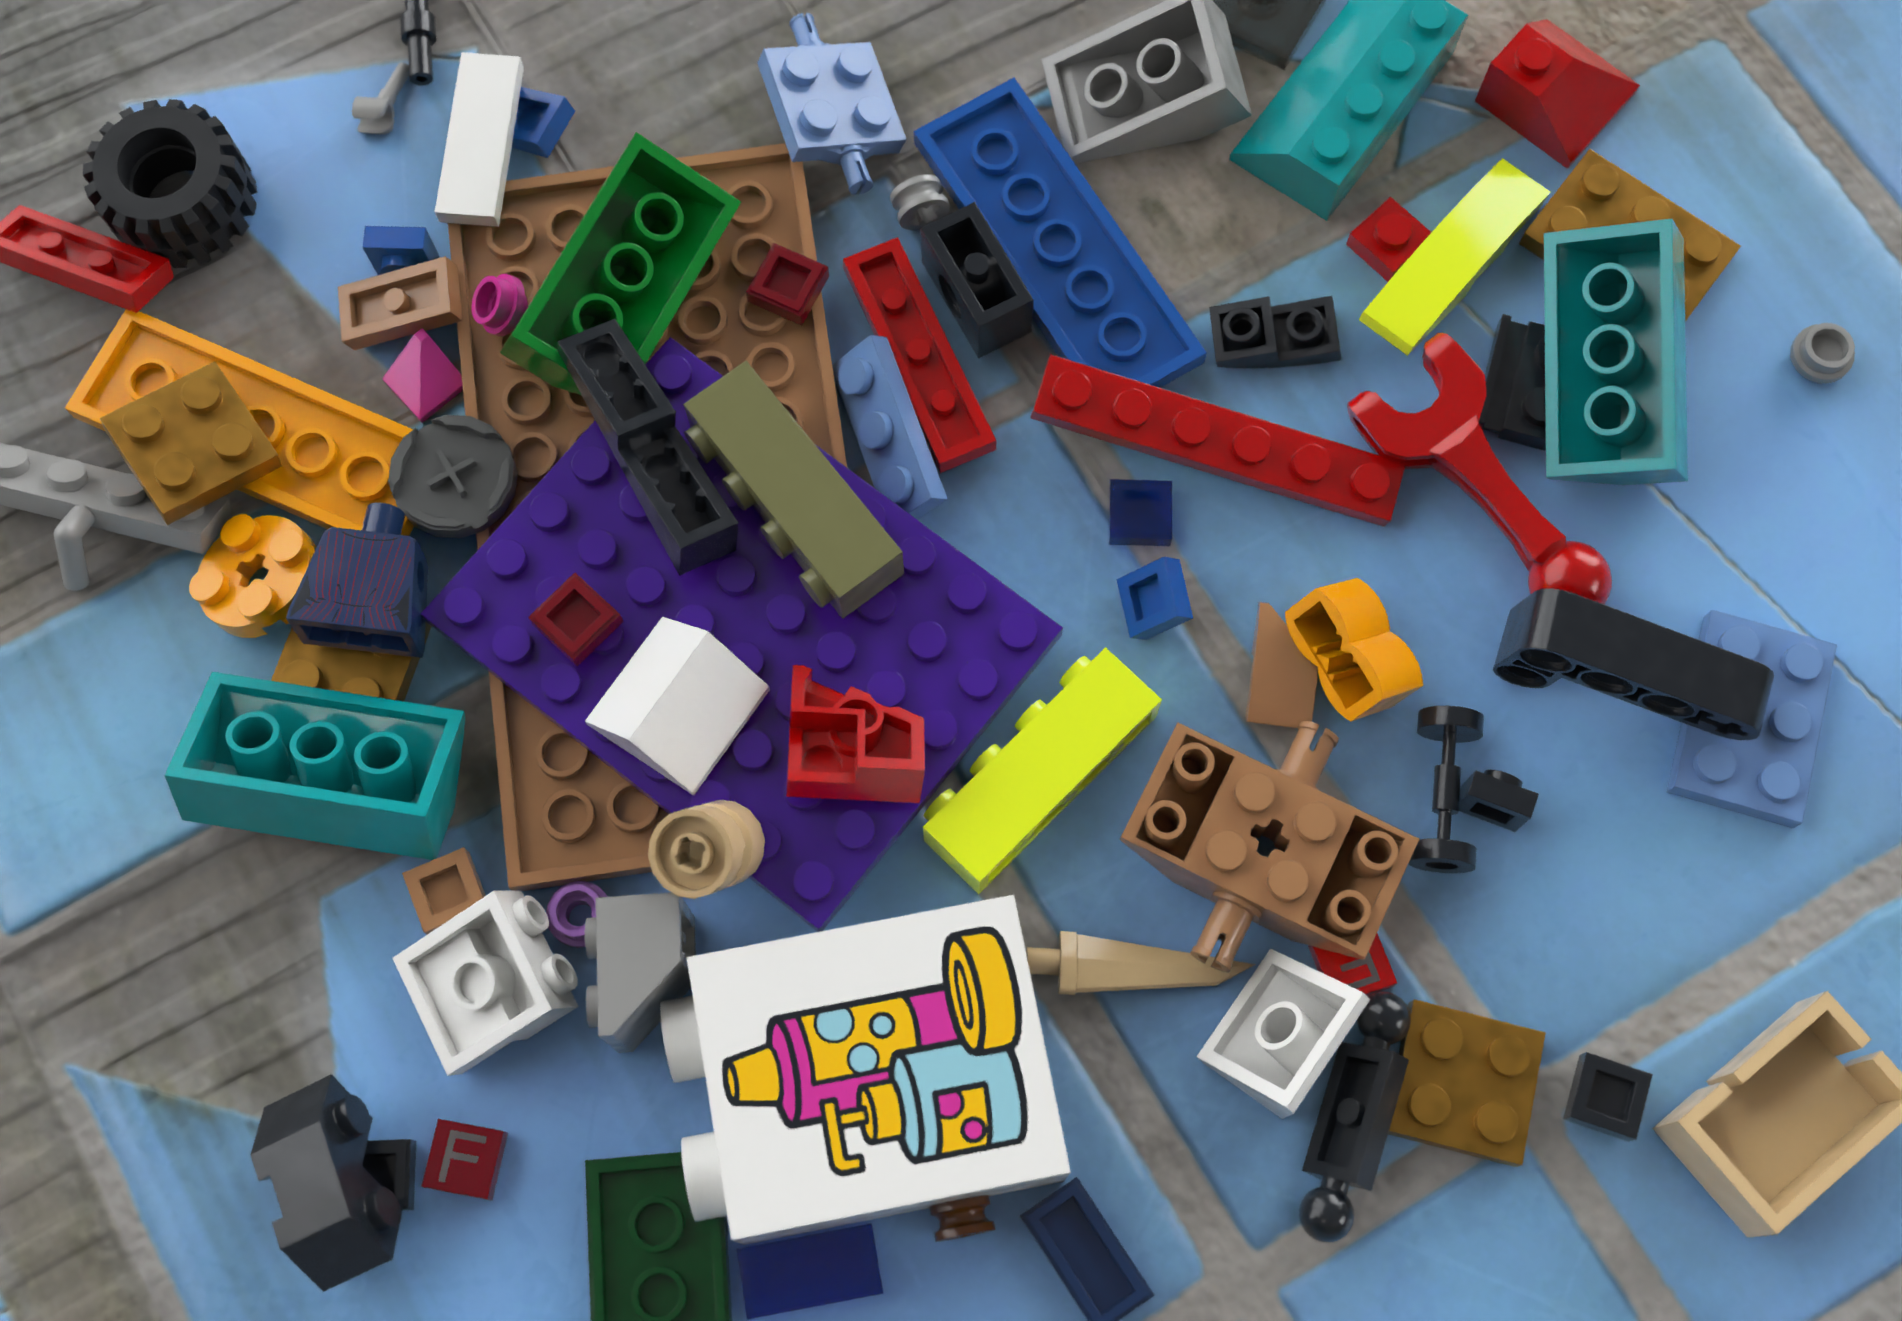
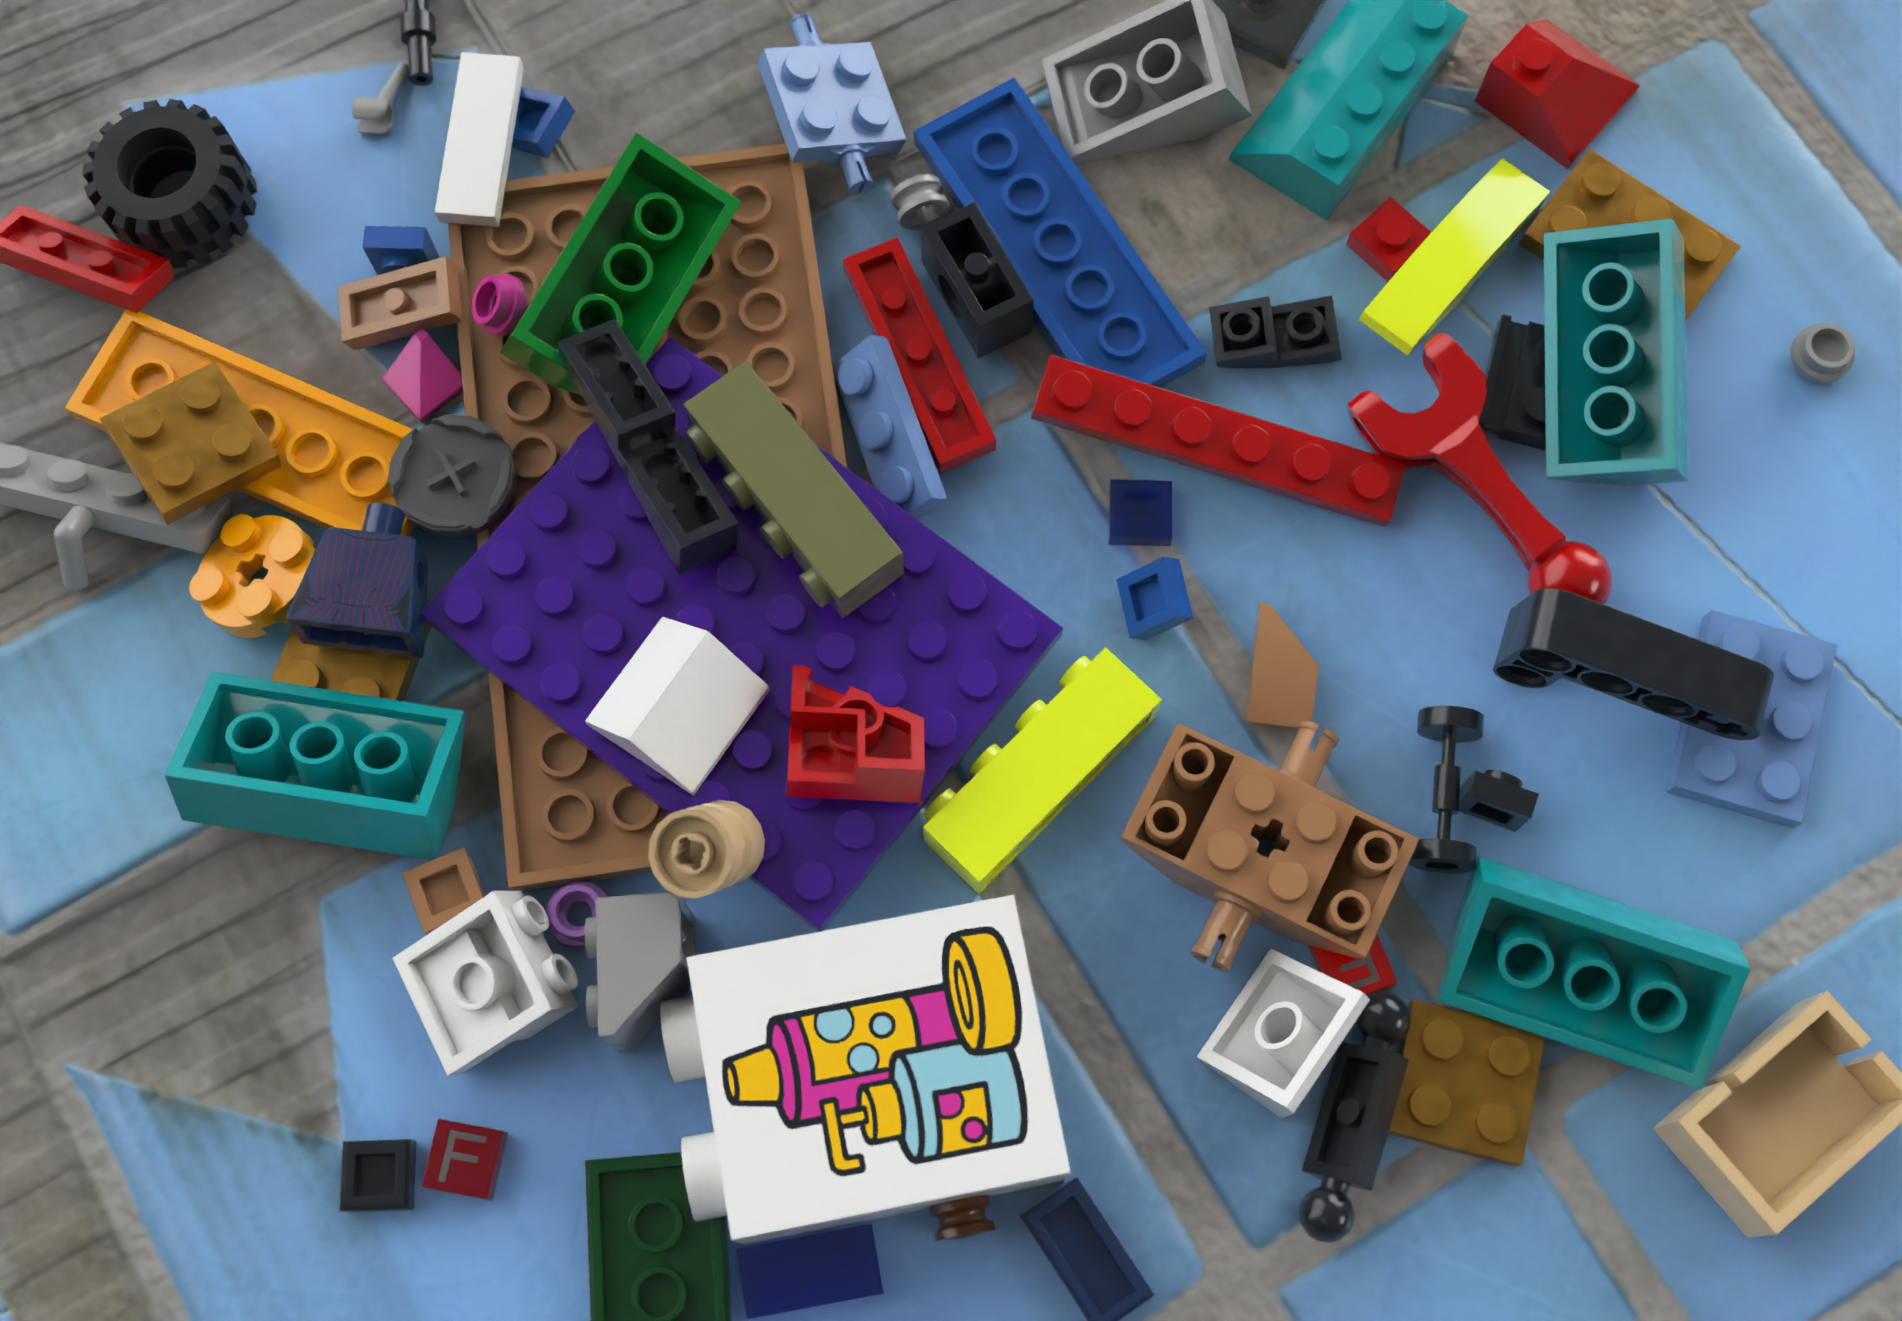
black brick [250,1074,403,1292] -> none
dark red tile [528,573,624,666] -> none
dark red tile [746,243,829,326] -> none
tan bar [1026,931,1255,995] -> none
light orange brick [1285,578,1423,722] -> none
black plate [1563,1052,1653,1142] -> none
none -> teal slope [1437,856,1751,1090]

